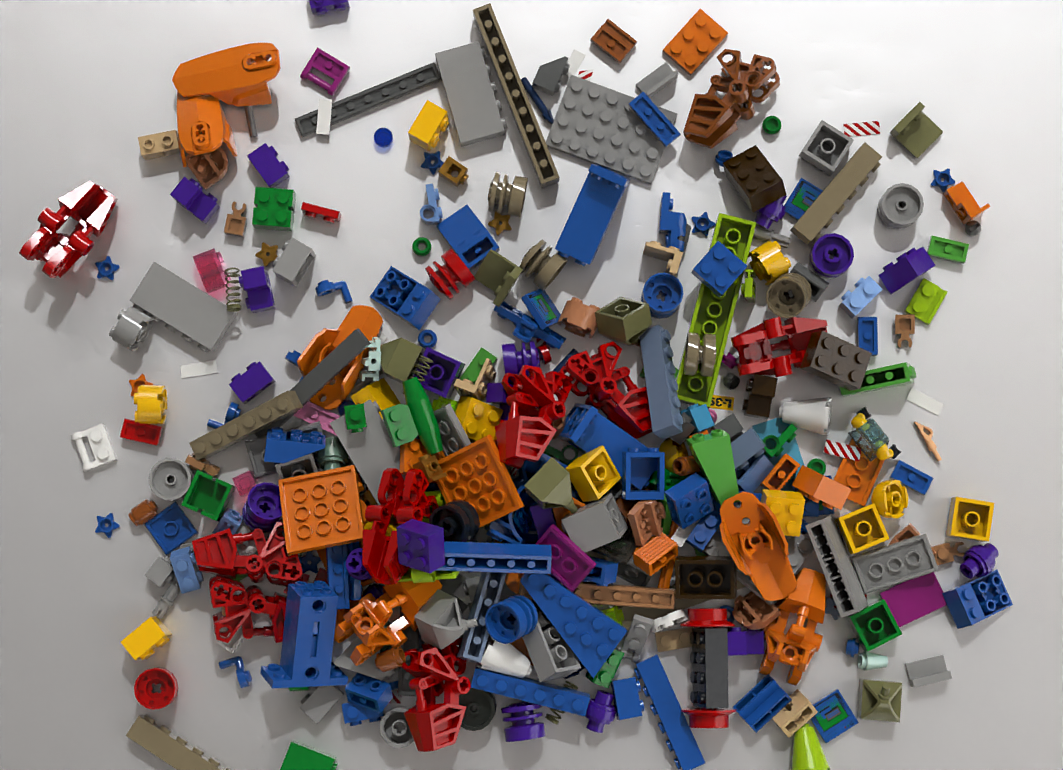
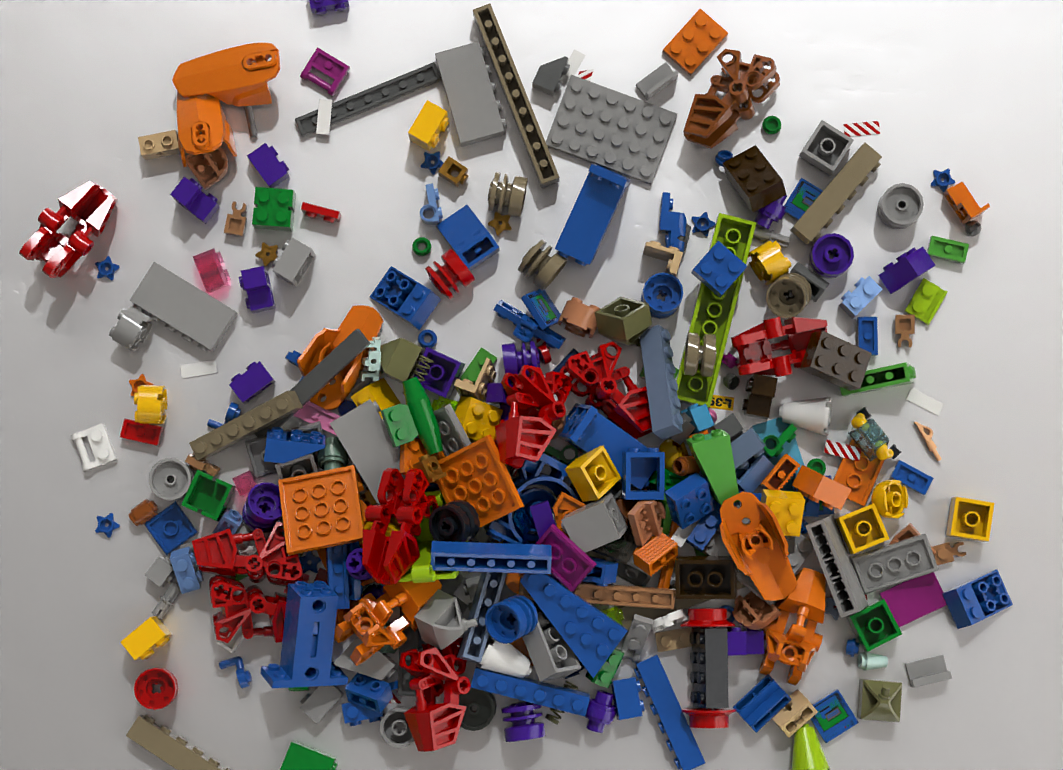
olive piece [224,267,242,312] -> none
blue plate [315,280,353,304] -> none
green bracket [344,404,367,433] -> none
clear blue tile [374,128,393,148] -> none
dark orange brick [375,647,406,672] -> none
dark purple brick [397,519,445,573] -> none
olive bracket [474,249,523,307] -> none
dark blue piece [521,77,554,124] -> none
olive piece [524,457,578,514] -> none
dark orange plate [590,19,637,64] -> none
blue plate [629,92,681,147] -> none
lime plate [741,269,756,303] -> none
olive bracket [890,102,943,158] -> none
dark purple piece [960,543,999,579] -> none

